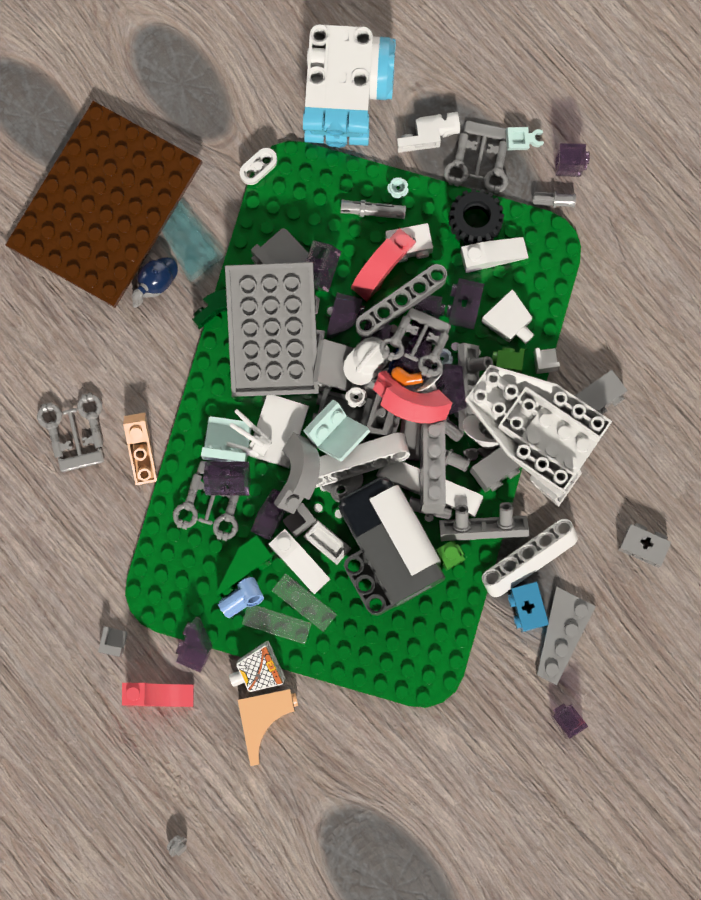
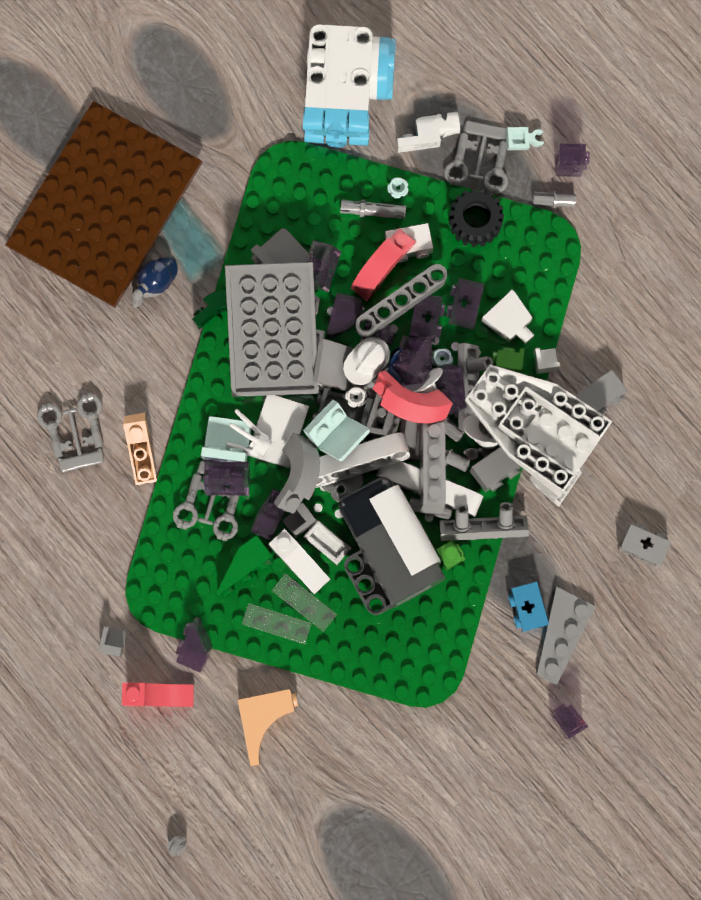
light blue piece [218,577,264,618] -> none
torso [229,641,286,692] -> none
white plate [240,148,277,185] -> none
light grey piece [379,308,451,378] -> none
orange arm [391,367,423,386] -> none
white slope [461,237,528,273] -> none
white beam [482,519,578,597] -> none

